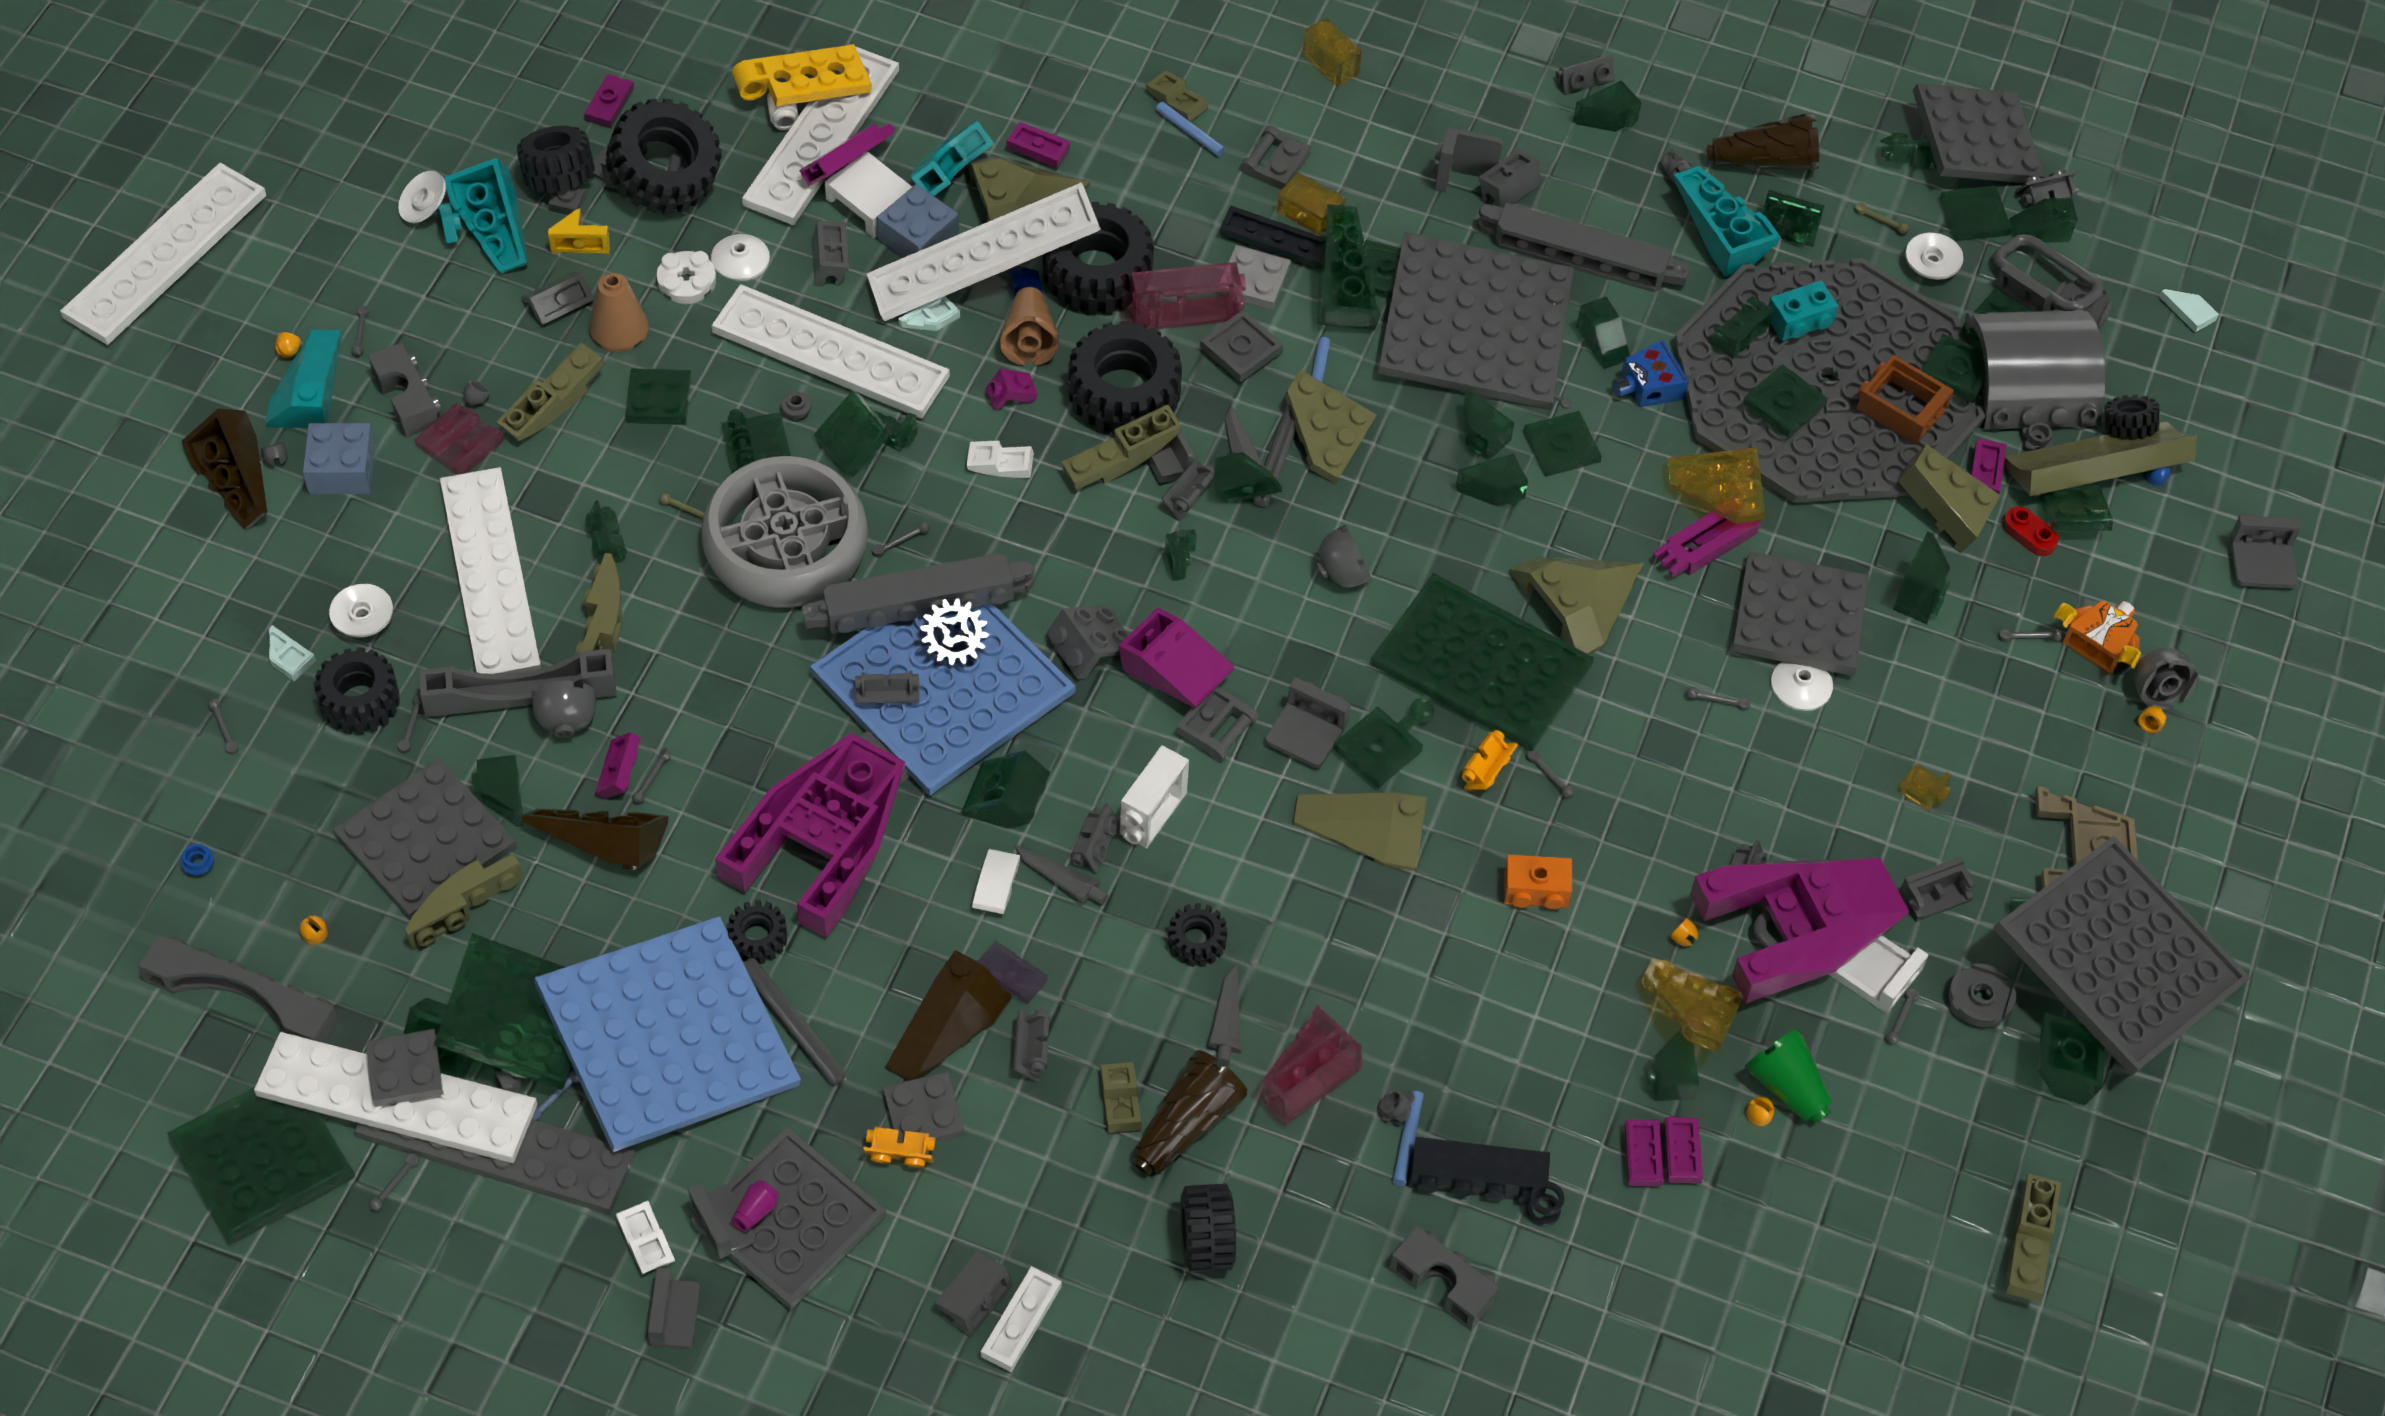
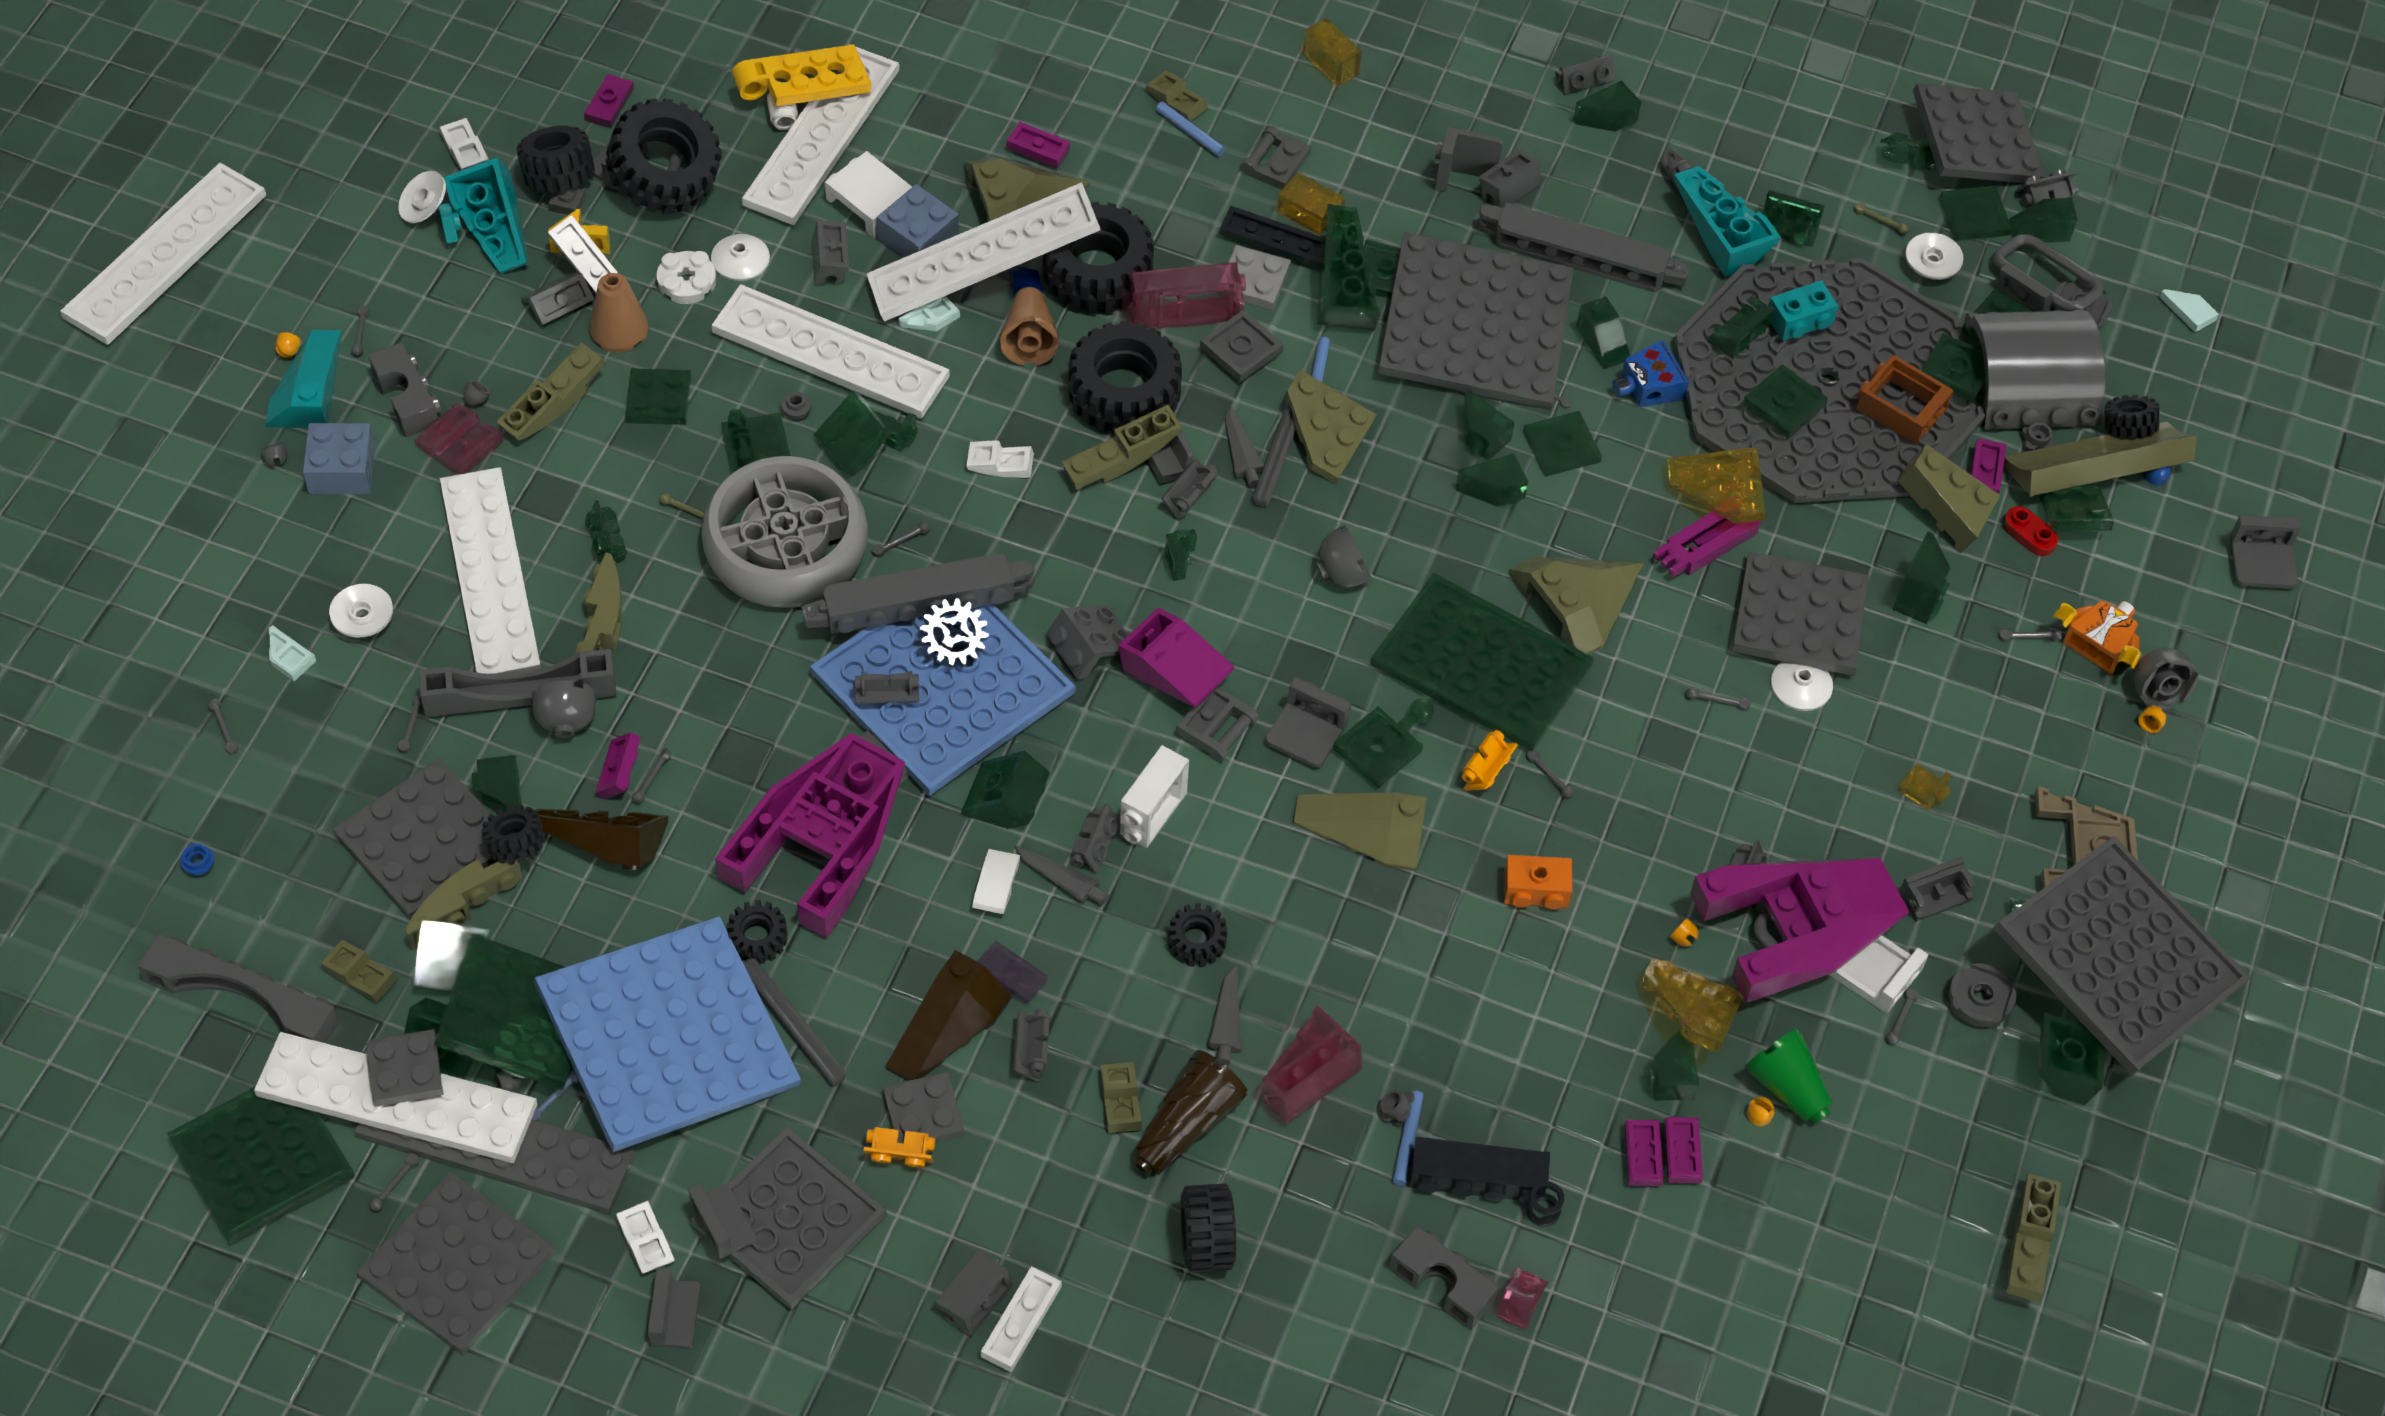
dark brown wedge [181,408,268,529] -> none
light orange hinge [300,915,328,945] -> none
black tyre [314,647,400,735] -> none
magenta cone [731,1180,779,1232] -> none
magenta hinge [799,123,894,187] -> none
teal arch [911,119,994,196] -> none
magenta bracket [986,368,1038,410] -> none
clear green slope [1214,452,1282,504] -> none
dark brown cone [1707,113,1819,170] -> none
none -> olive slope [320,940,398,1003]
none -> dark grey plate [357,1172,556,1356]
none -> plate [413,921,489,996]
none -> white slope [440,118,489,171]
none -> black tyre [481,805,545,864]
none -> white plate [548,215,618,294]
none -> clear pink bracket [1496,1268,1548,1328]

